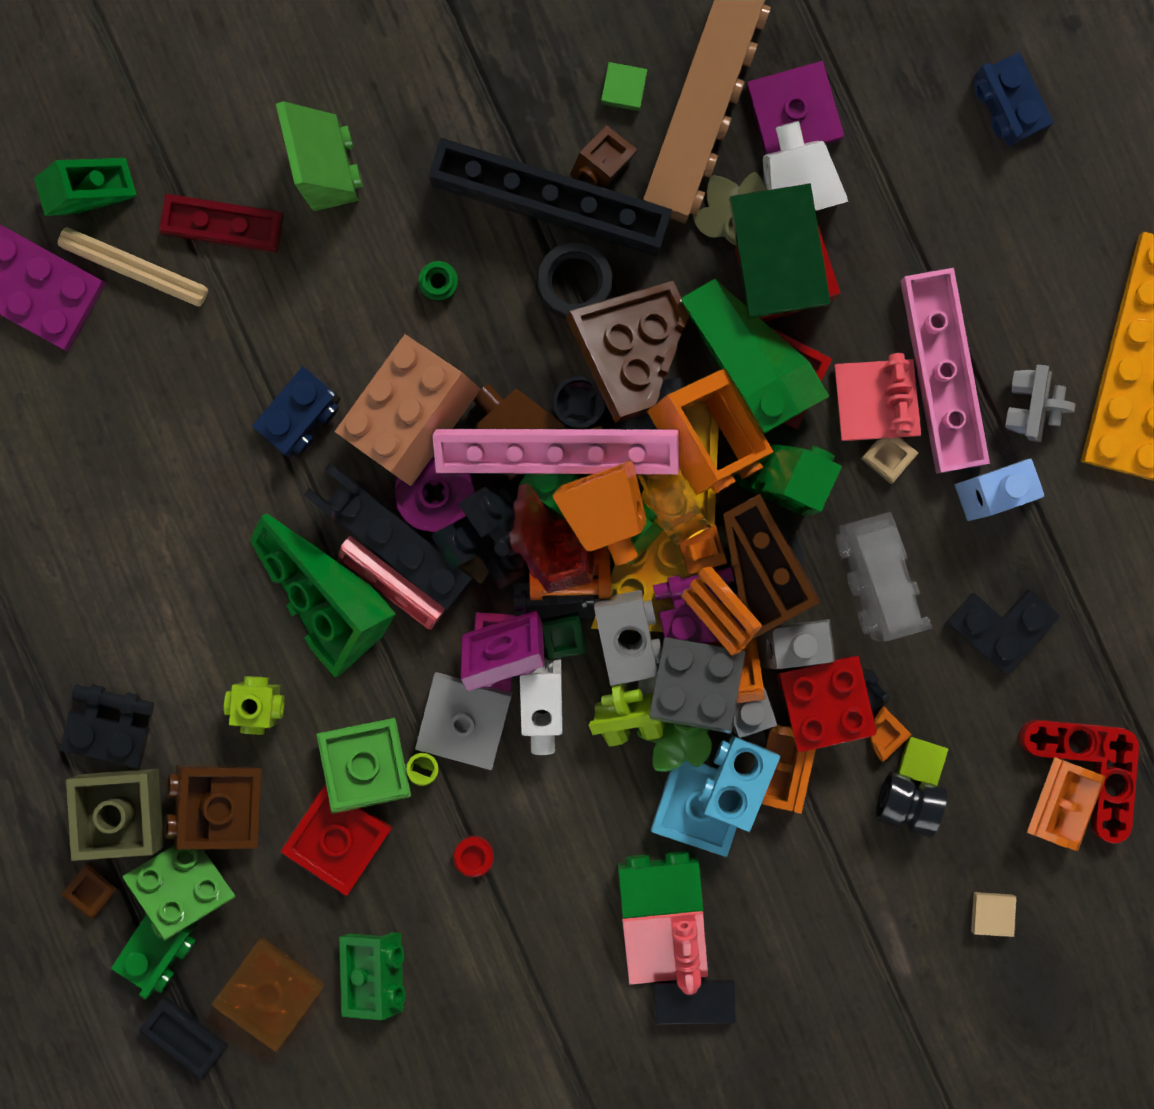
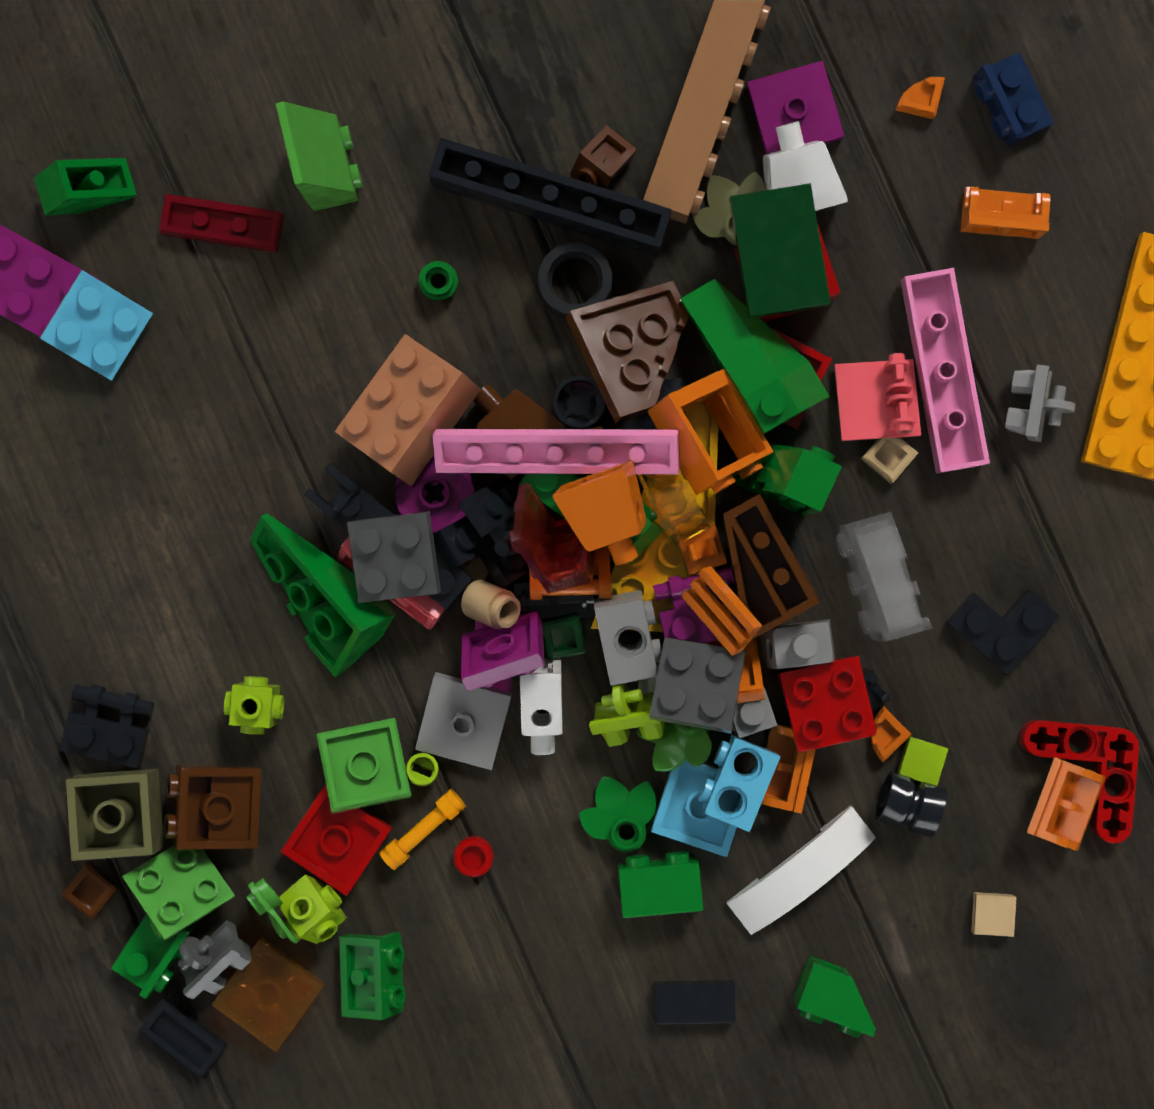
tan axle [58,227,208,306] -> none
dark blue bracket [252,366,341,458] -> none
bright green tile [601,62,647,111] -> none
coral hinge [622,911,708,995] -> none
light blue torso [954,459,1045,521] -> none
none -> medium azure plate [40,270,153,381]
none -> dark grey hips [178,920,252,999]
none -> bright green plate [246,878,300,944]
none -> lime brick [279,874,347,944]
none -> dark grey plate [347,511,441,603]
none -> light orange bar [379,789,466,870]
none -> tan brick [461,580,521,629]
none -> green plate [579,776,656,852]
none -> white slope [726,805,876,935]
none -> green slope [793,955,876,1038]
none -> orange tile [895,77,945,119]
none -> orange hinge [960,186,1050,239]

